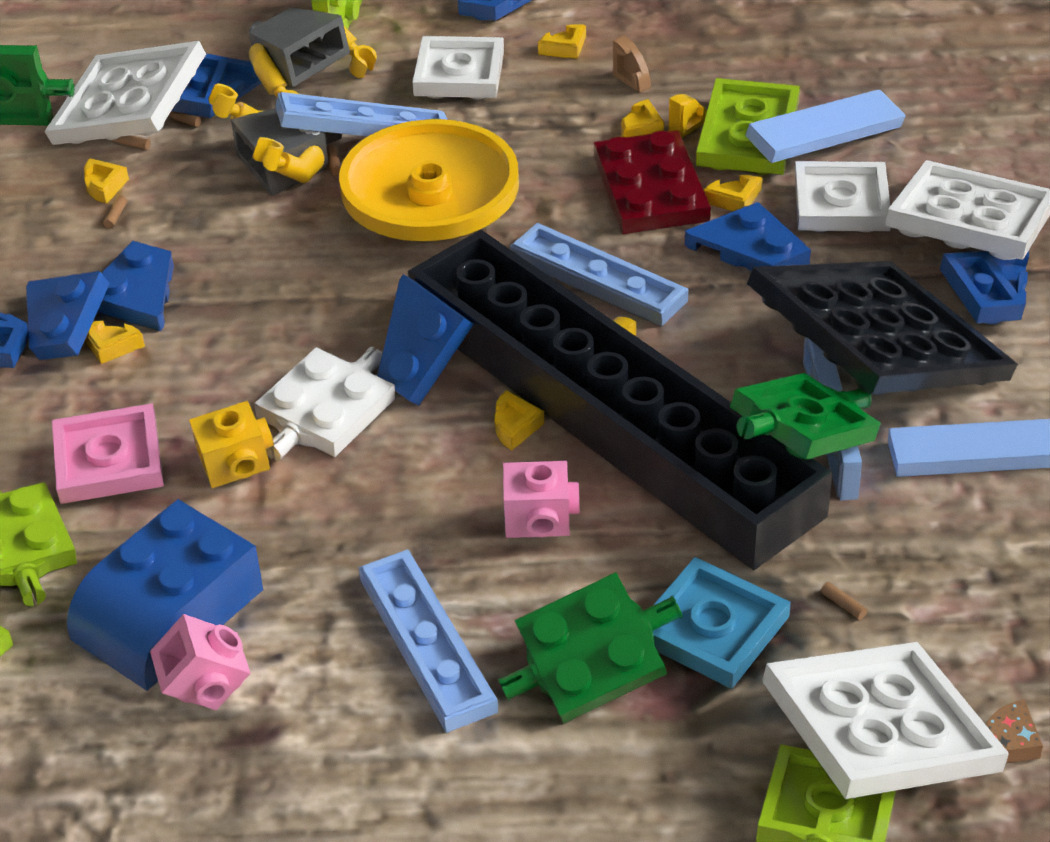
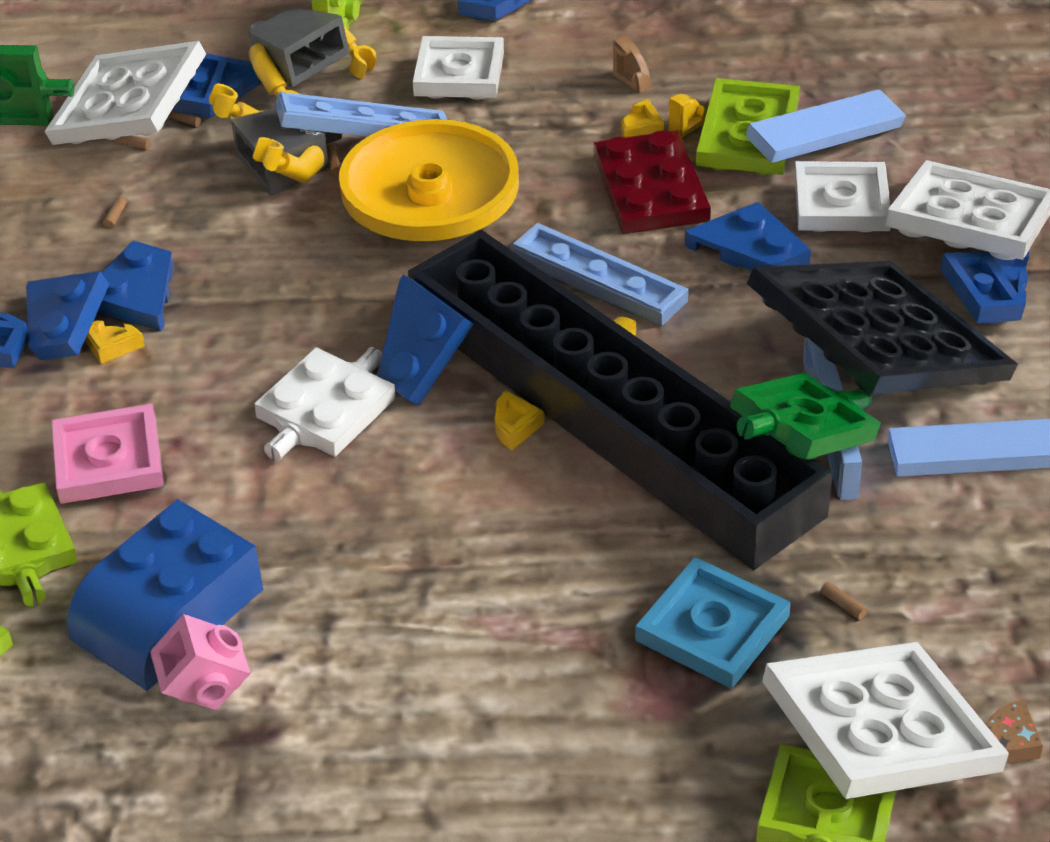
yellow tile [84,158,129,204] -> none
yellow brick [189,400,274,488] -> none
light blue tile [358,549,498,733] -> none
green plate [498,572,683,724] -> none
bright pink brick [503,461,580,538] -> none
yellow tile [538,24,586,59] -> none
yellow tile [704,175,762,211] -> none

